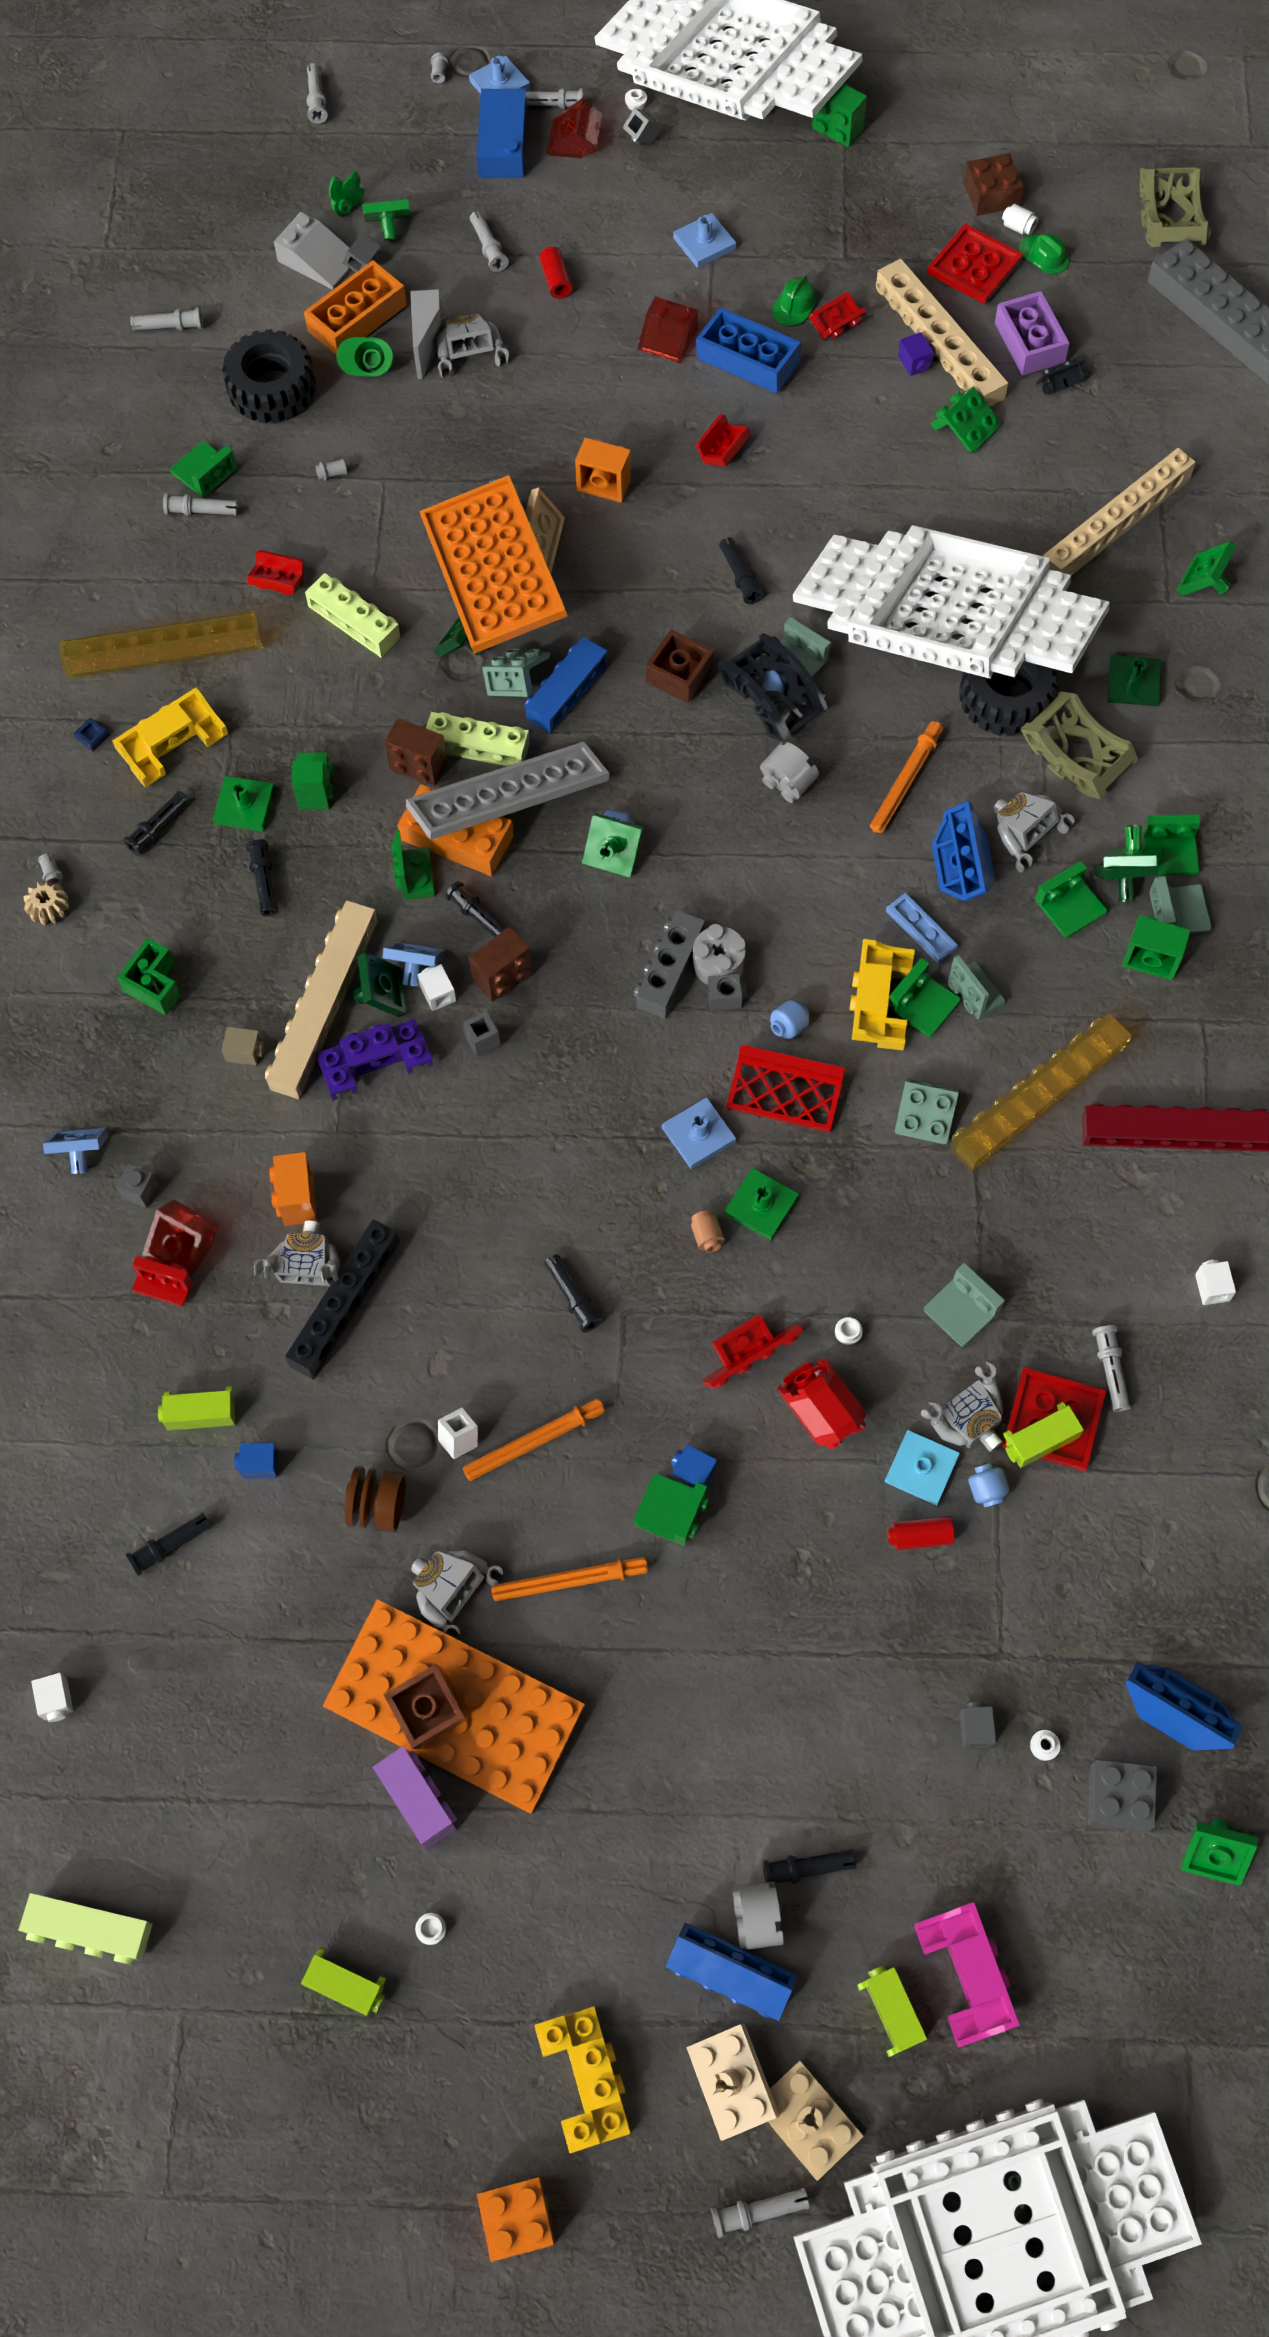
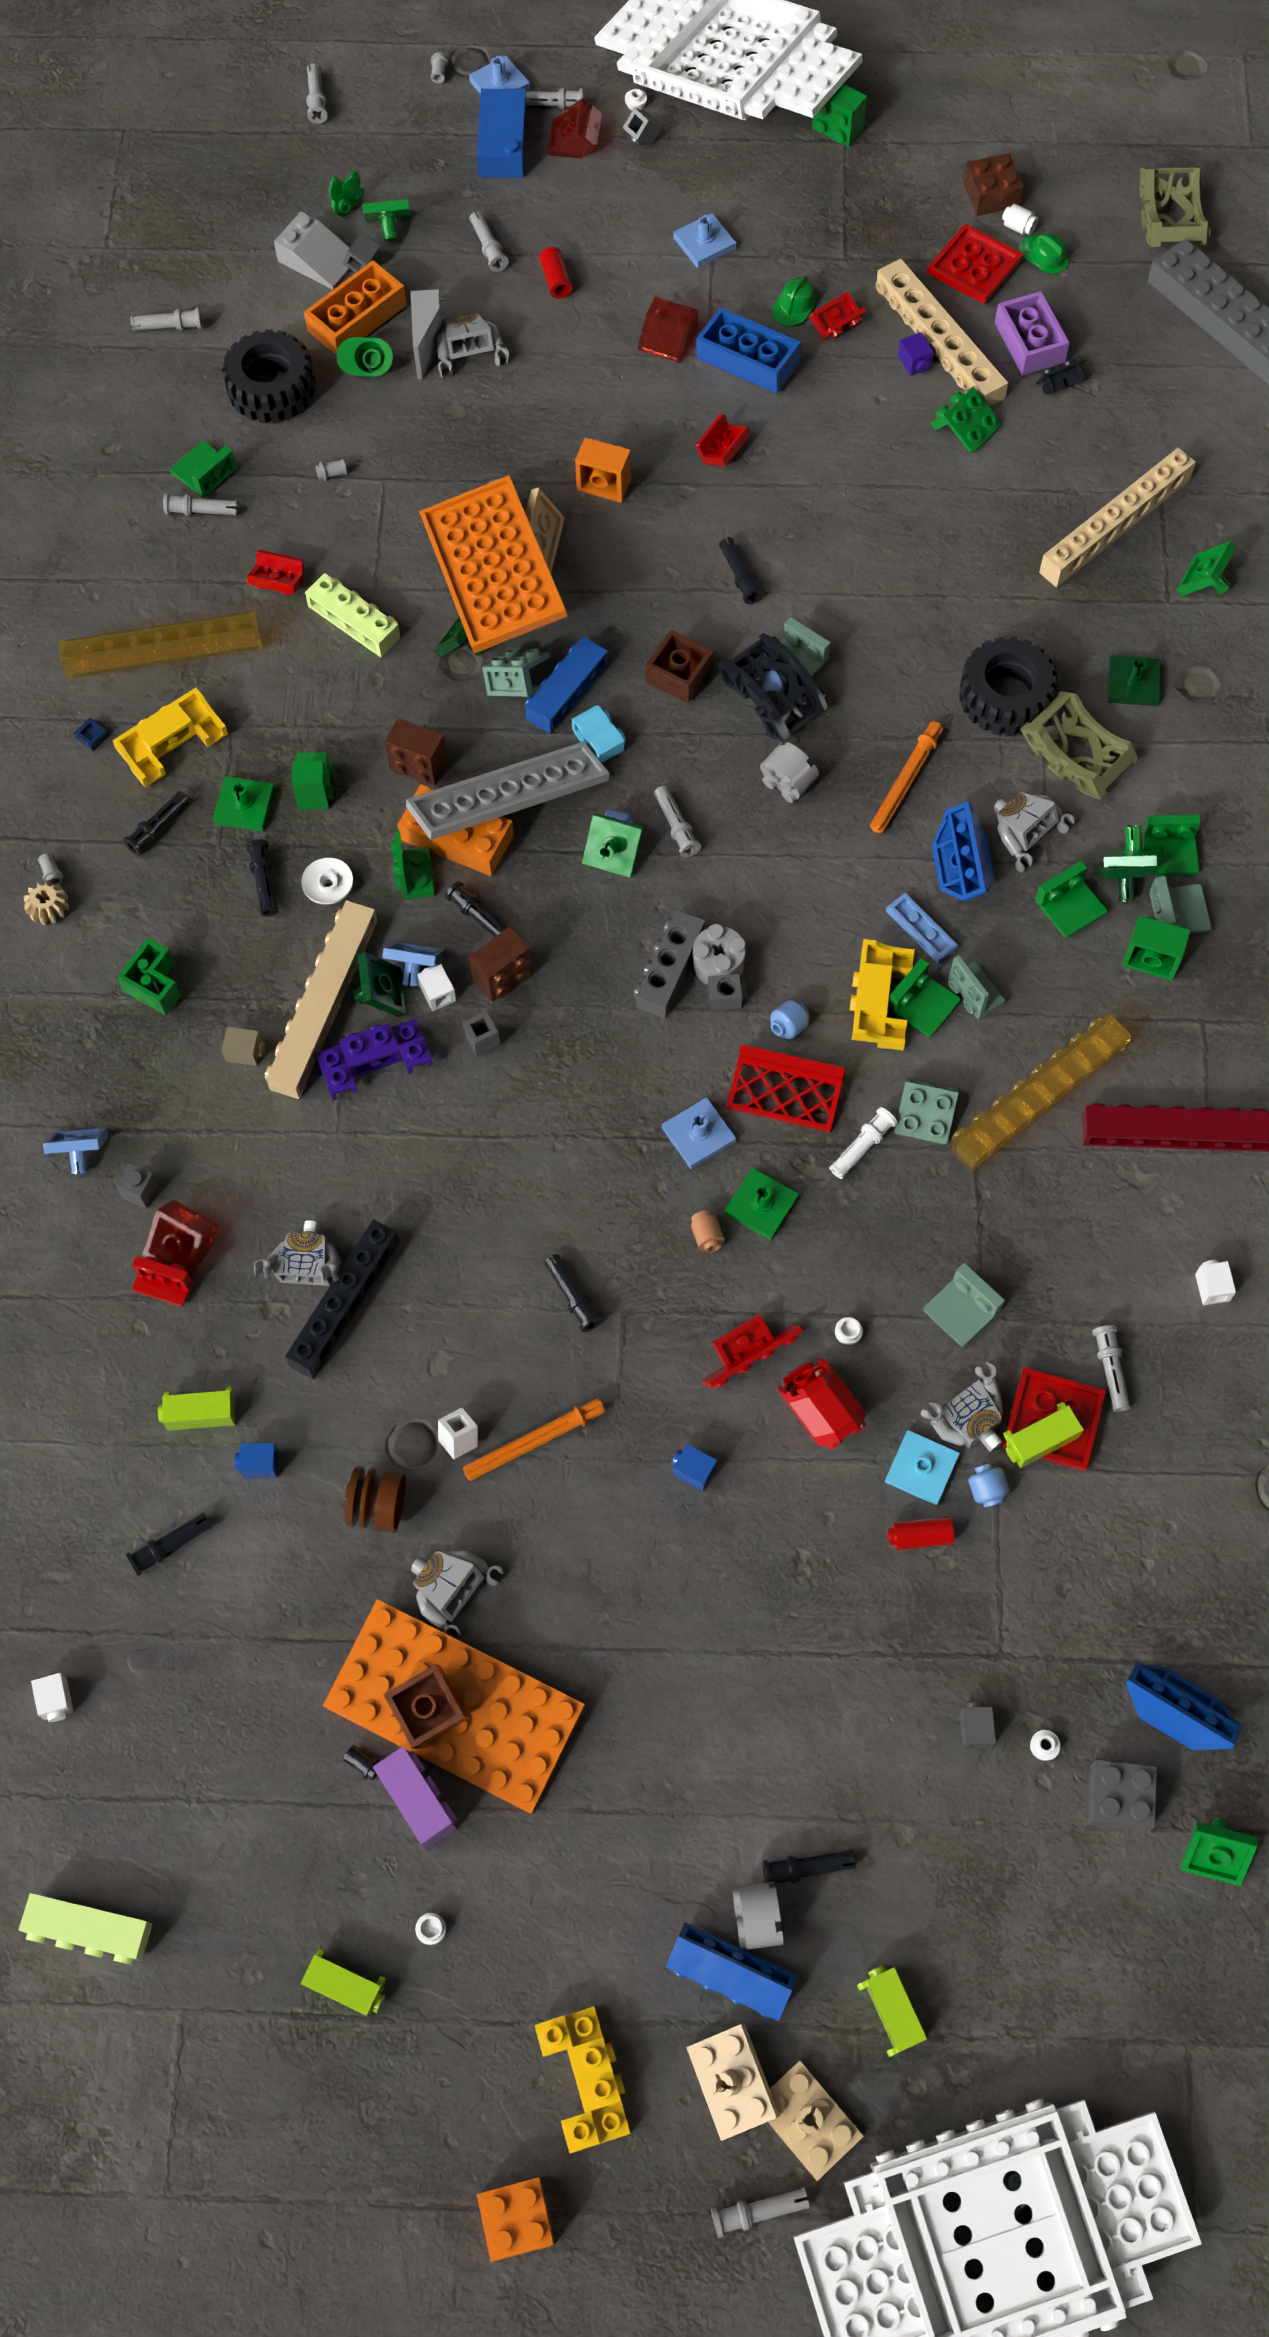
orange brick [269,1152,317,1226] -> none
yellowish green brick [426,712,530,766] -> none
orange axle [491,1557,648,1601] -> none
green bracket [634,1474,710,1547] -> none
white piece [793,525,1110,678] -> none
dark pink bracket [914,1902,1020,2048] -> none
none -> white dish [301,858,353,904]
none -> black pin [343,1745,379,1781]
none -> medium azure brick [572,705,626,763]
none -> light grey pin [654,786,701,858]
none -> white pin [829,1107,897,1179]

